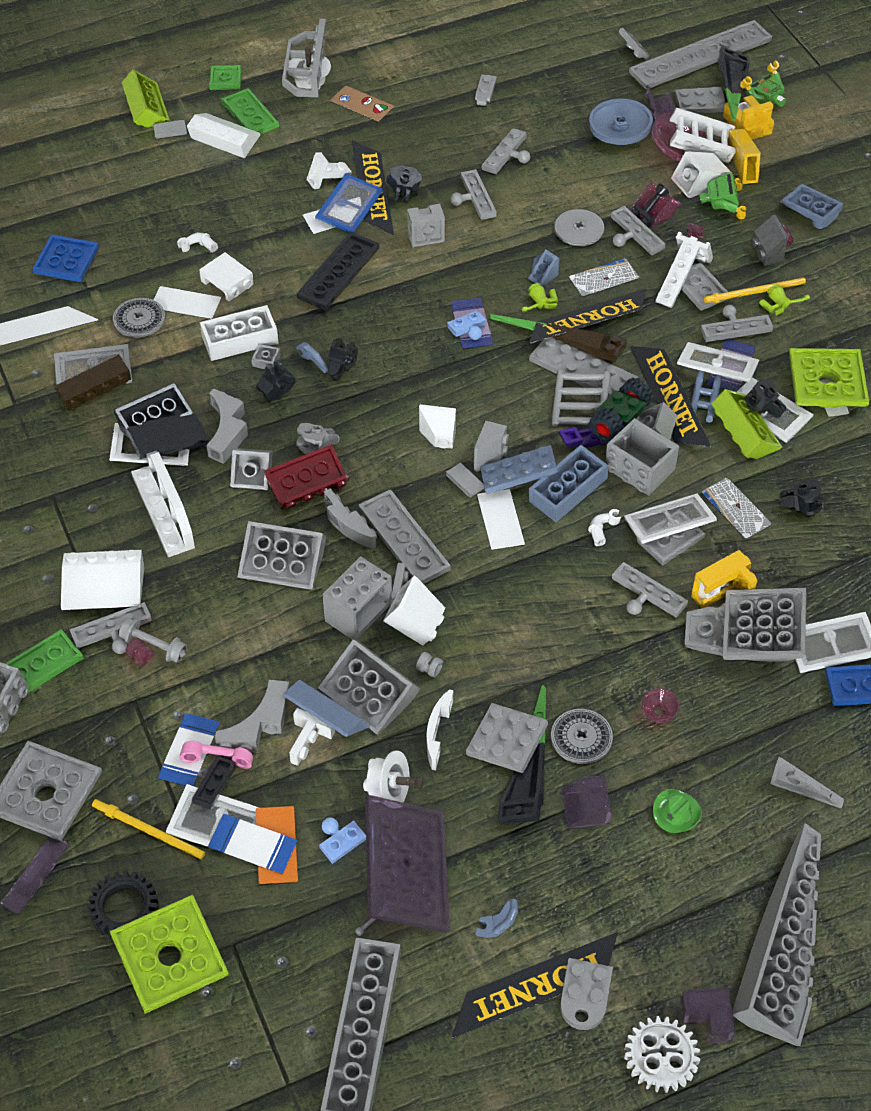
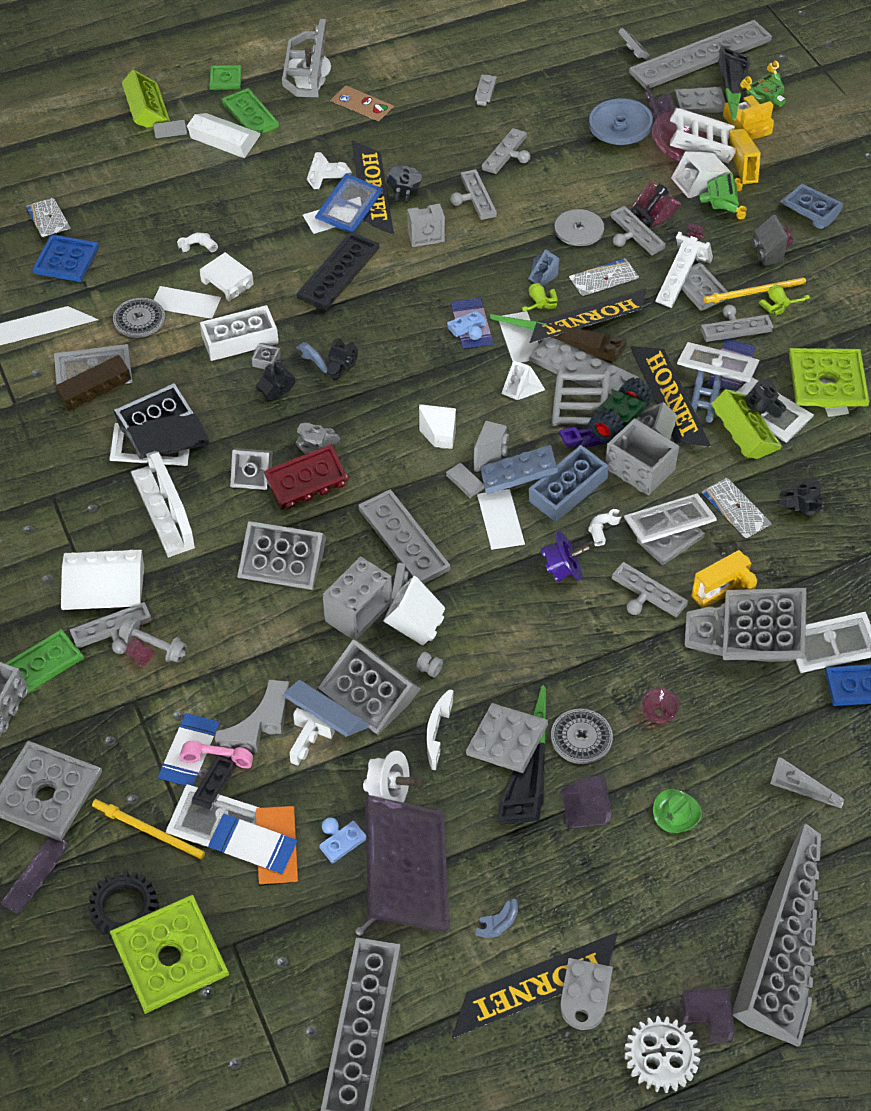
light grey arch [207,388,248,464] -> none
light grey slope [324,489,377,549] -> none
none -> light grey sticker [26,198,70,237]
none -> white sticker [499,311,539,362]
none -> white slope [501,360,545,400]
none -> dark purple piece [541,531,595,582]

